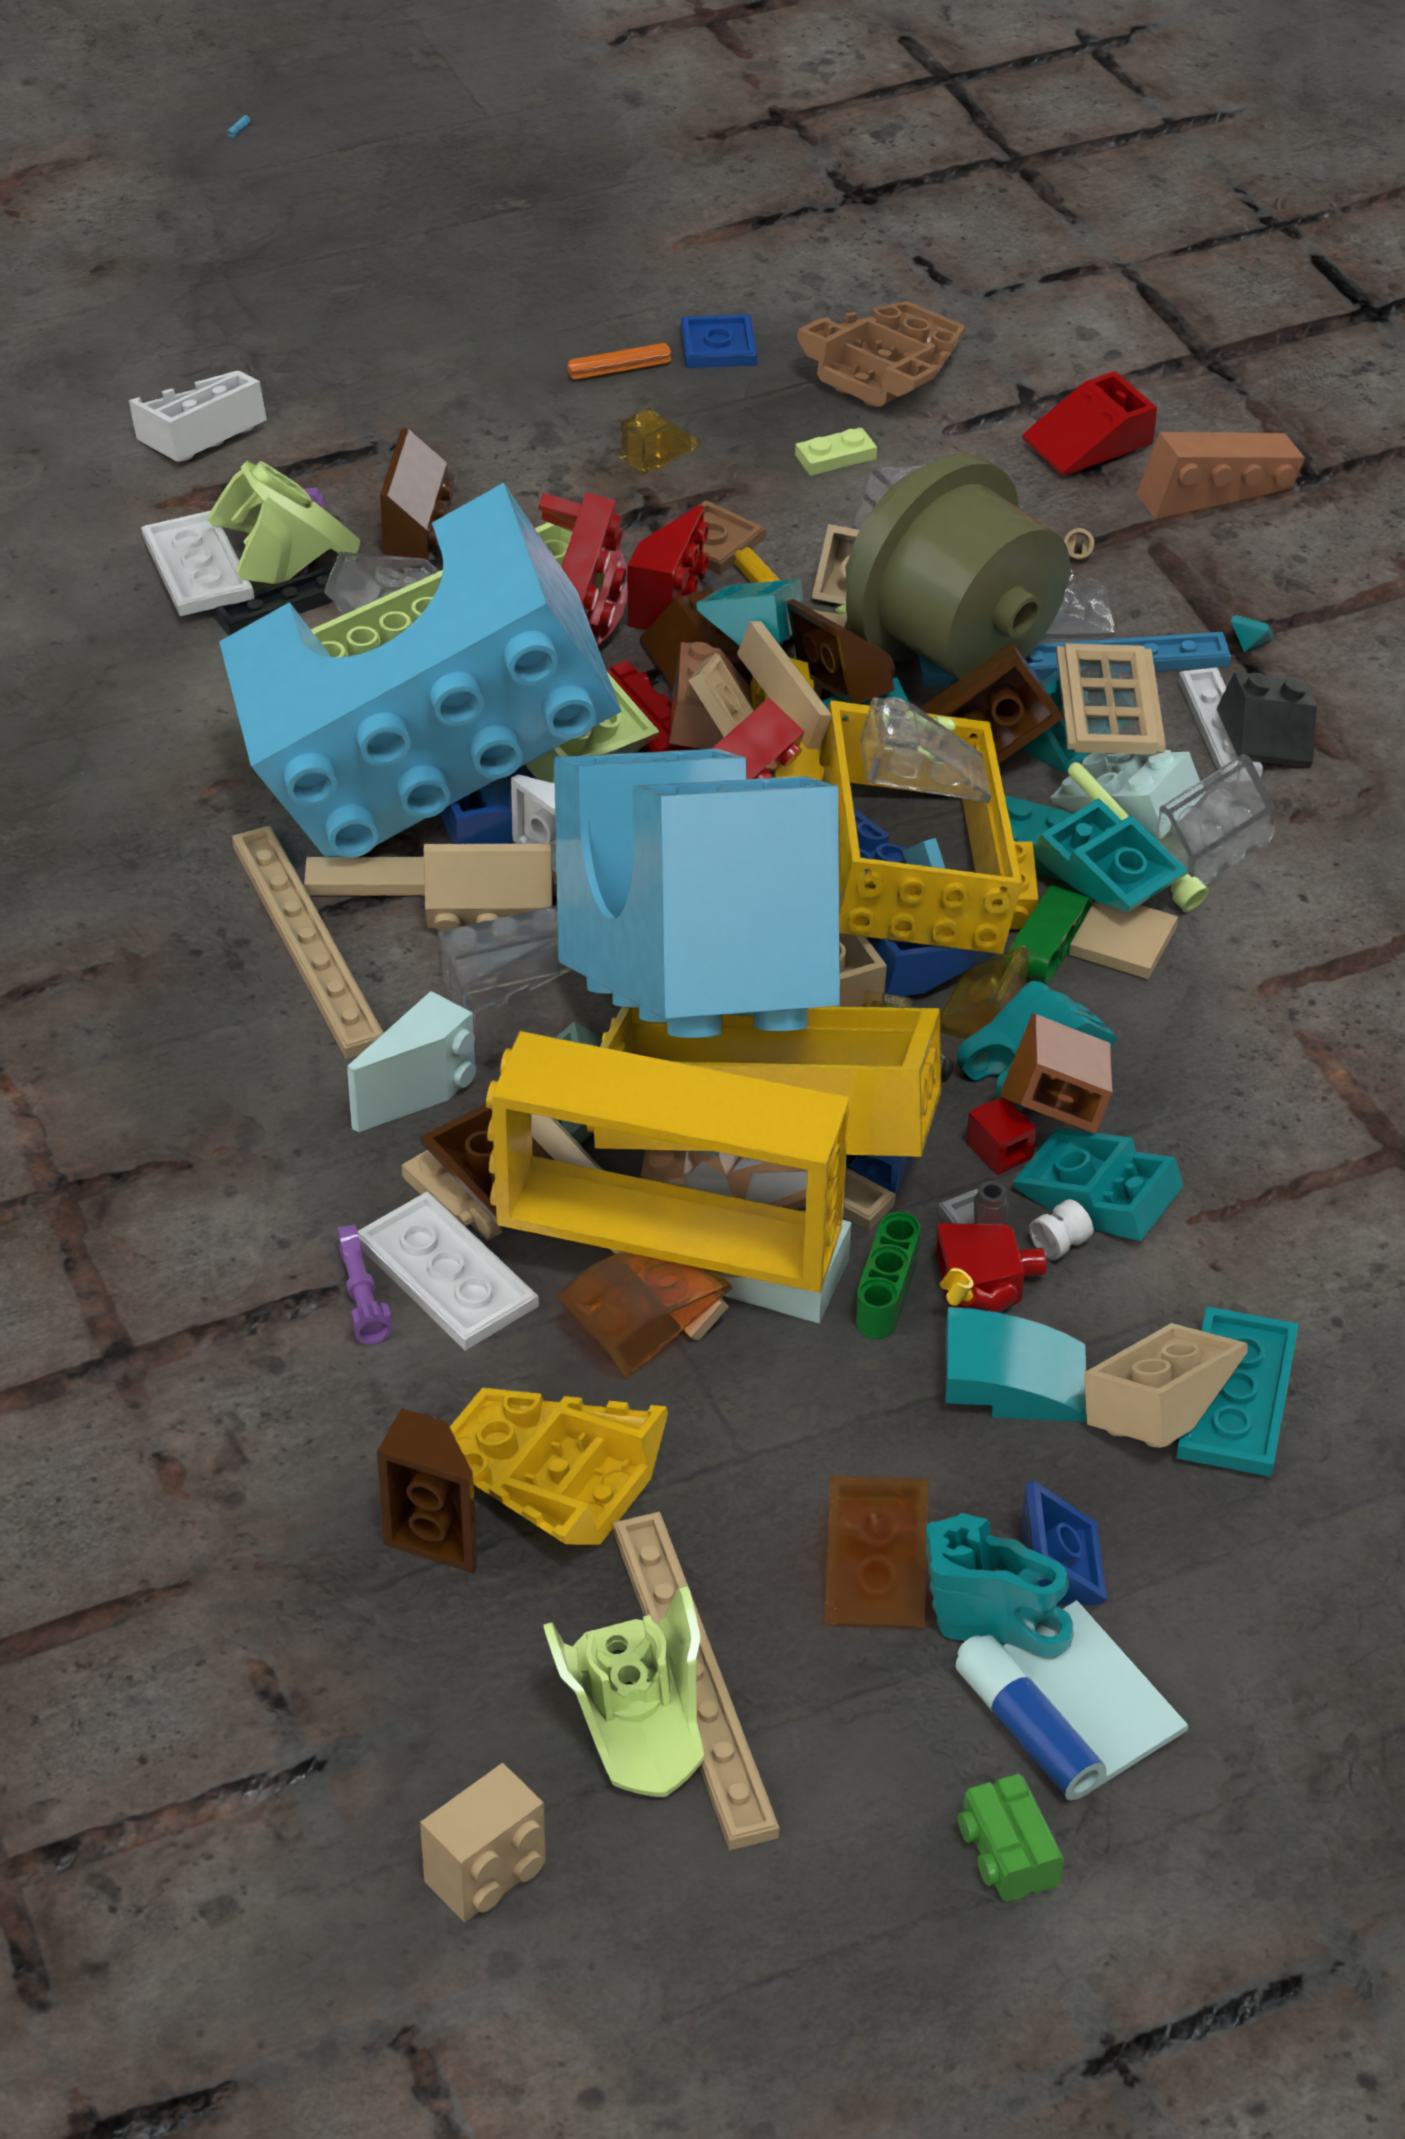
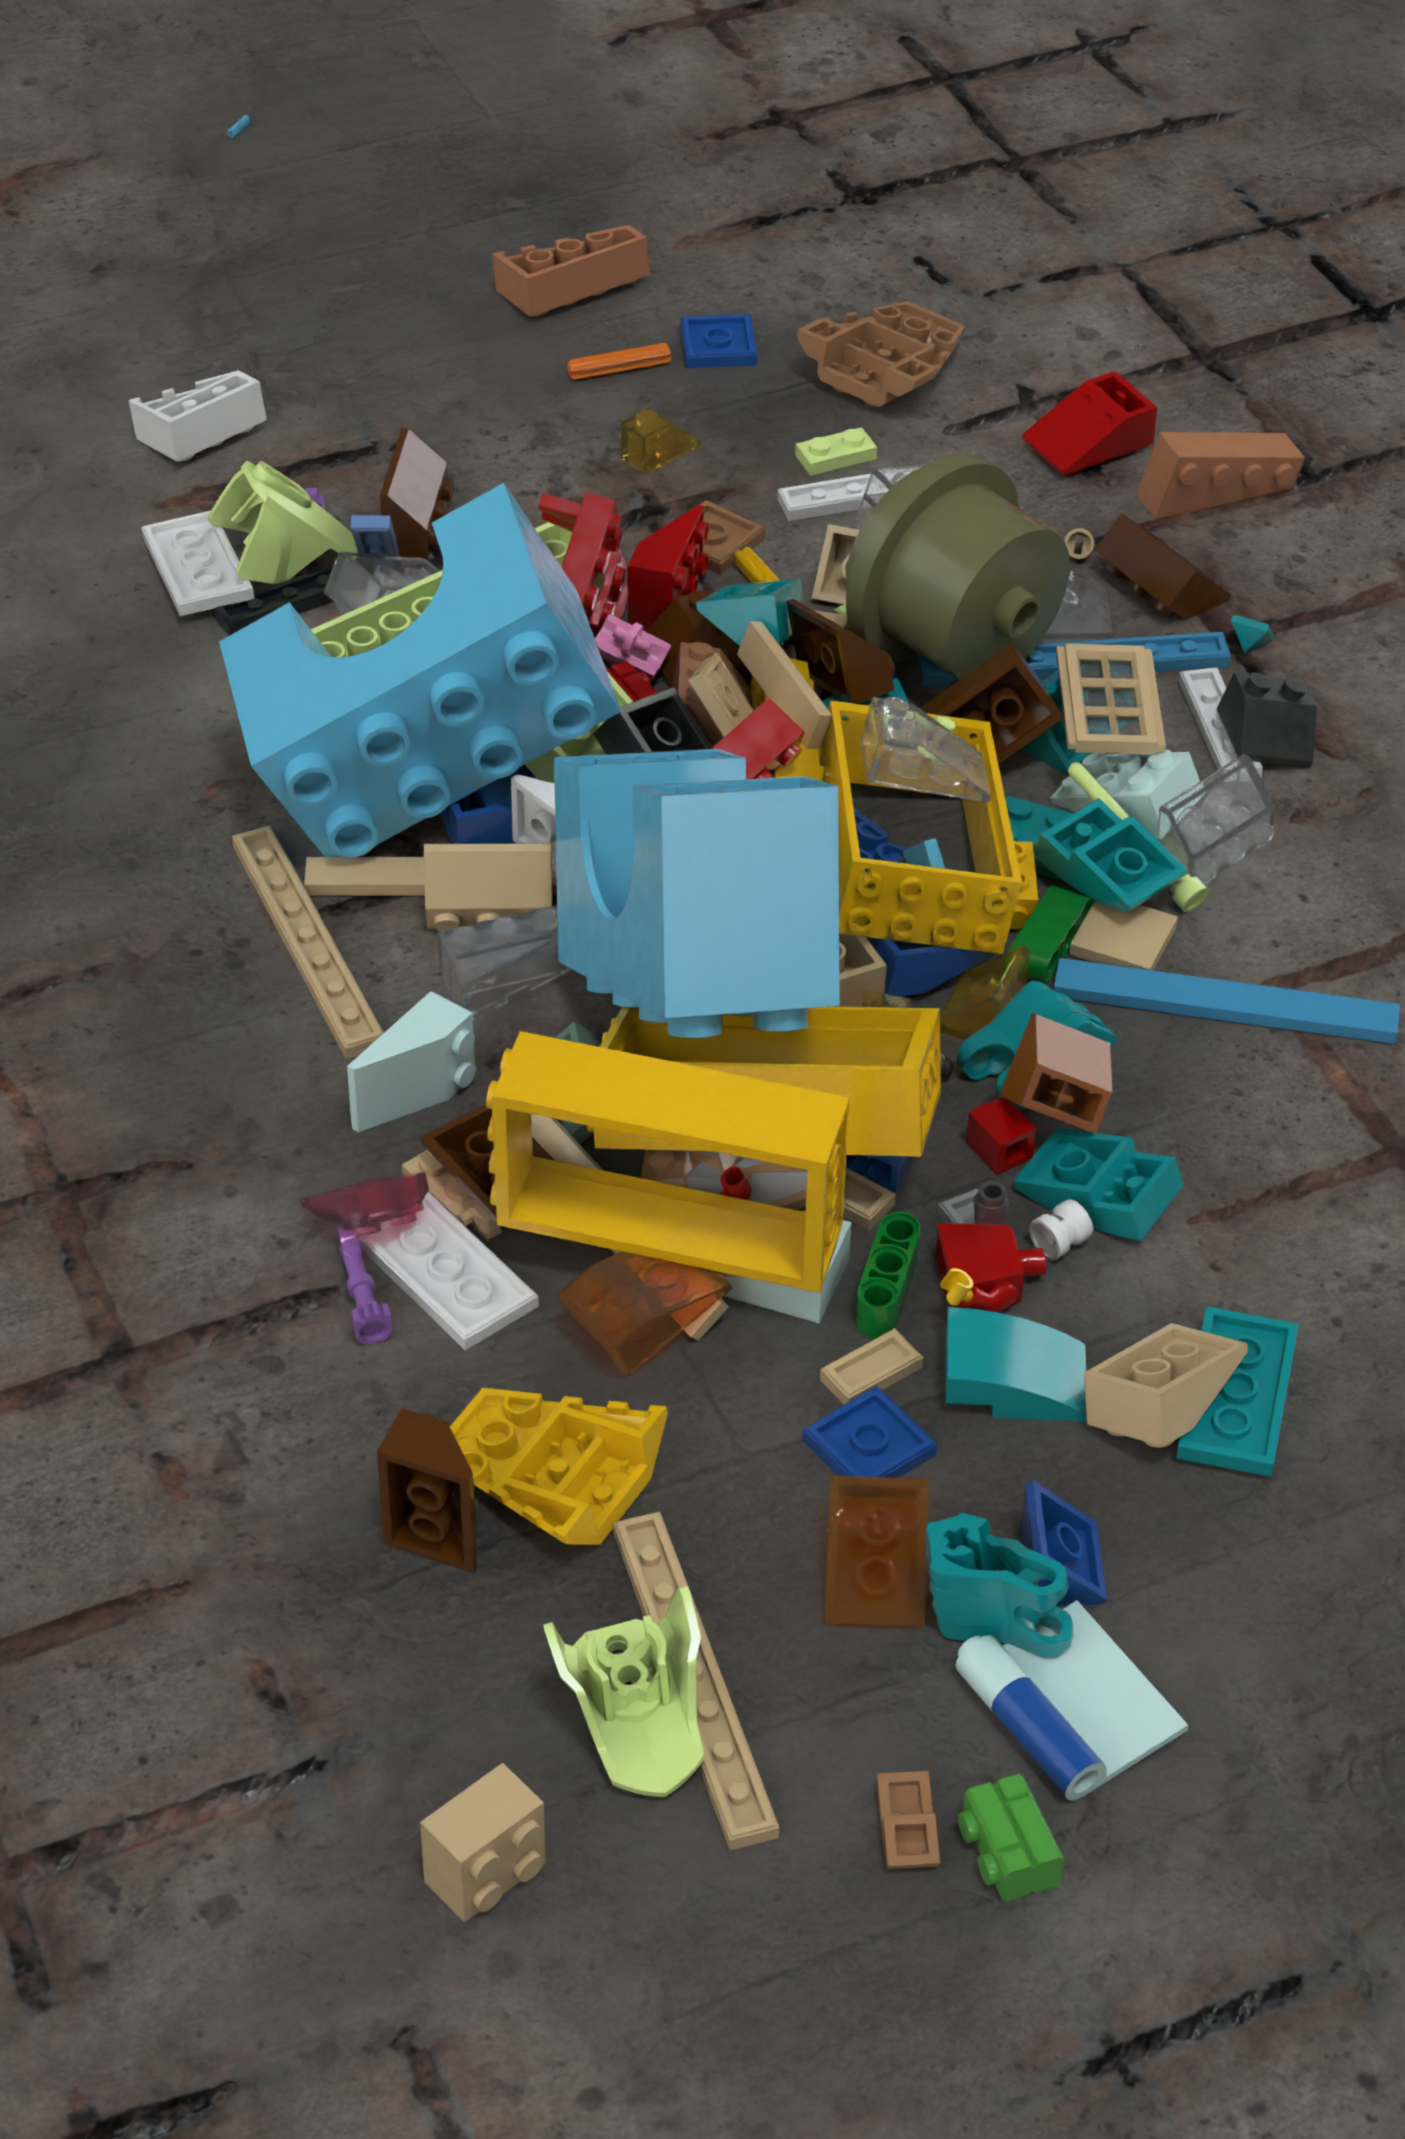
none -> clear pink slope [300,1172,429,1237]
none -> medium blue tile [351,515,399,566]
none -> nougat wedge [492,225,650,317]
none -> pearl dark grey slope [593,687,713,754]
none -> bright pink hips [595,614,672,681]
none -> red hand [718,1166,752,1200]
none -> white tile [778,466,919,521]
none -> blue tile [802,1386,937,1500]
none -> tan tile [820,1328,923,1405]
none -> medium nougat slope [876,1771,940,1869]
none -> dark azure tile [1054,958,1400,1044]
none -> reddish brown slope [1094,513,1231,620]

